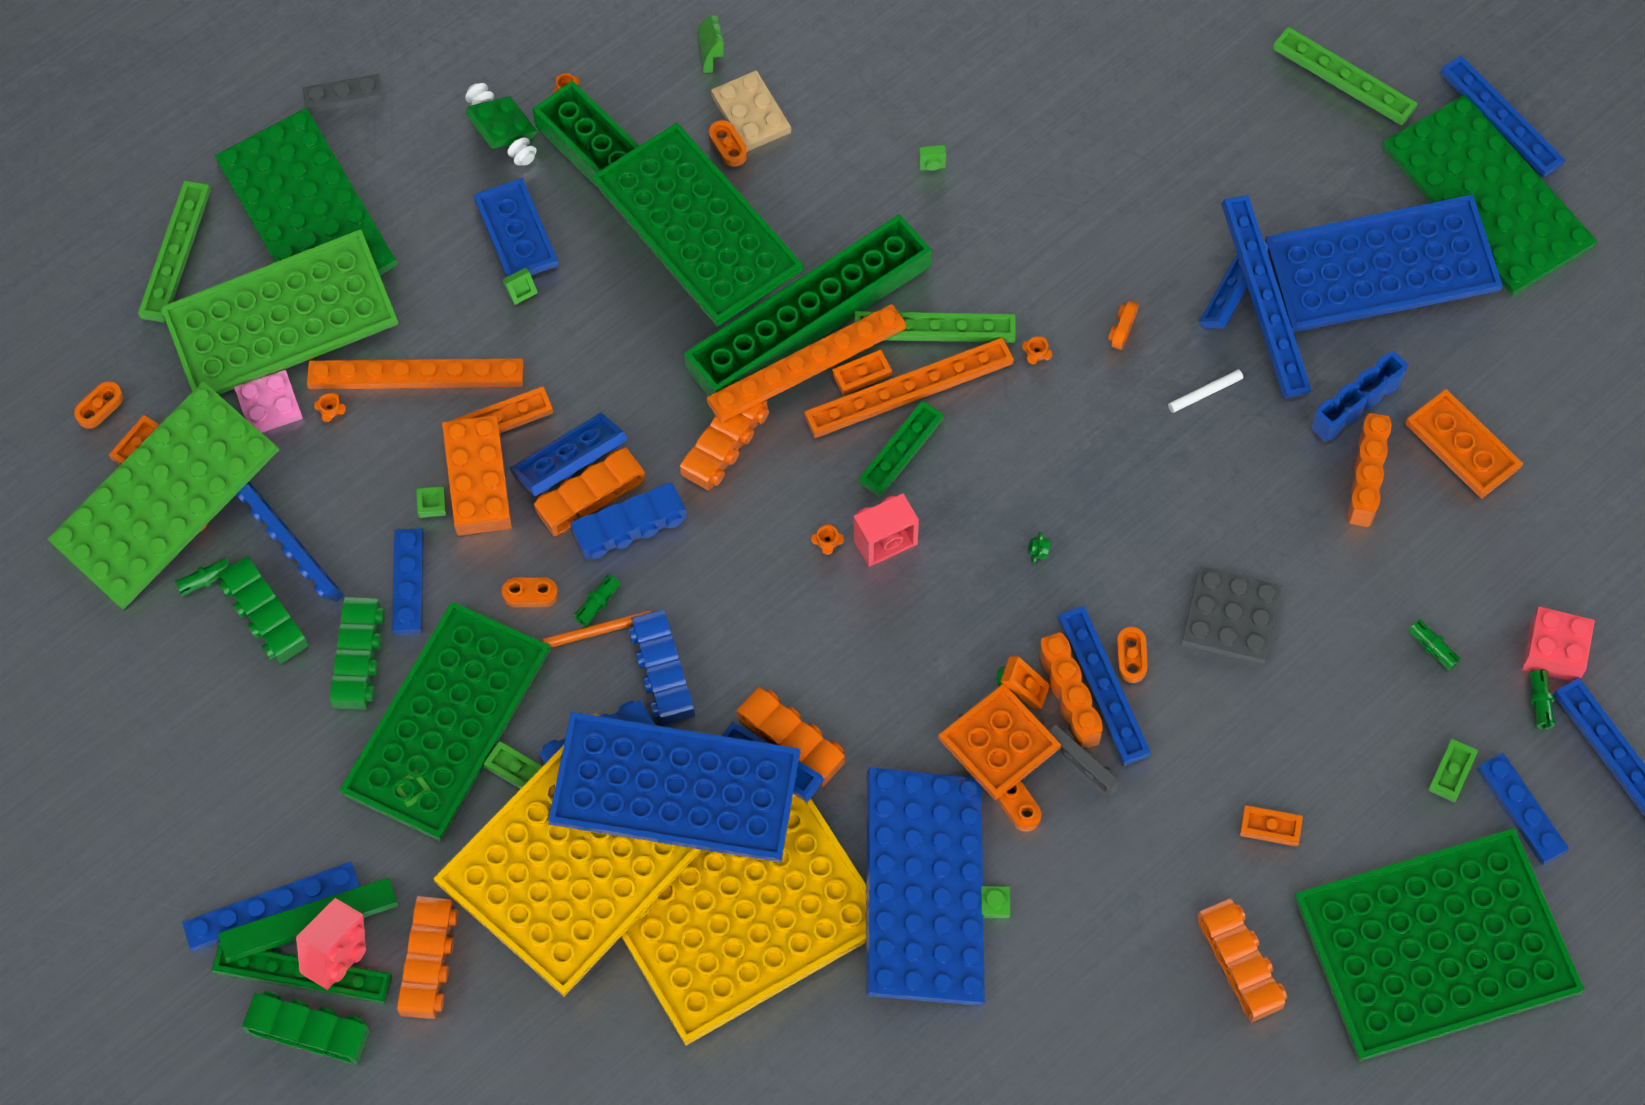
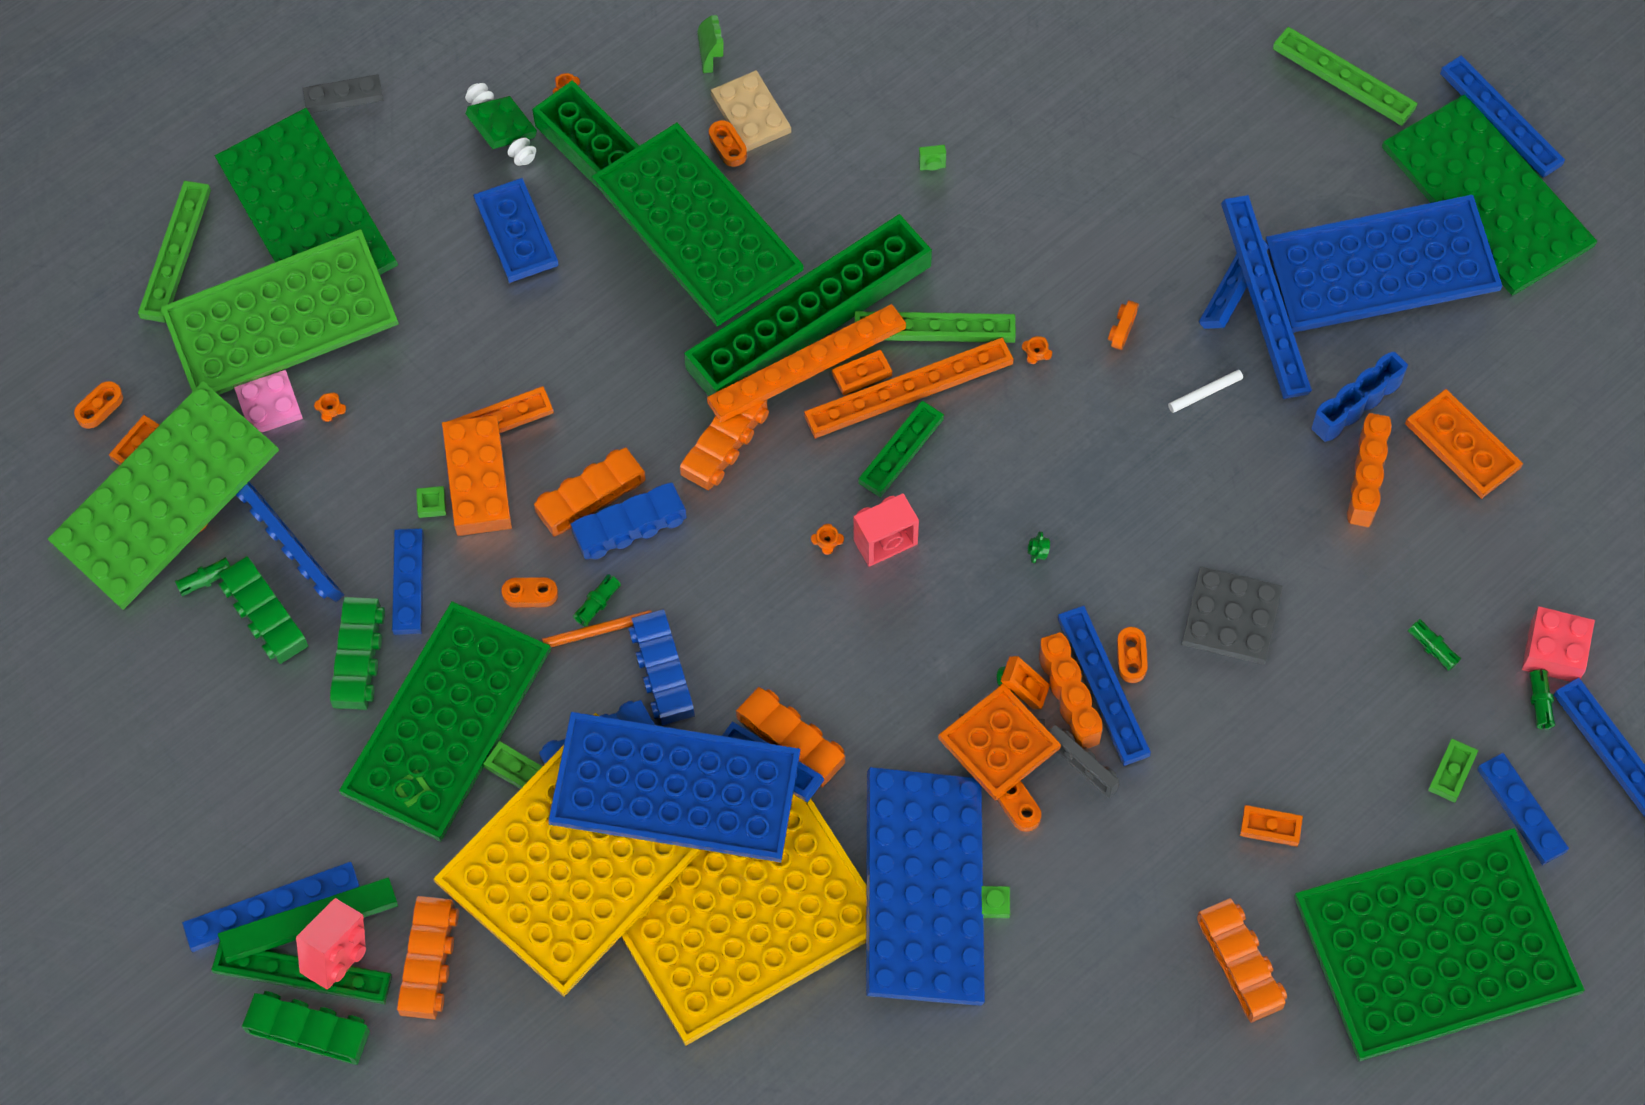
orange plate [307,358,524,389] -> none
bright green plate [503,268,538,305] -> none
blue plate [510,413,627,496] -> none

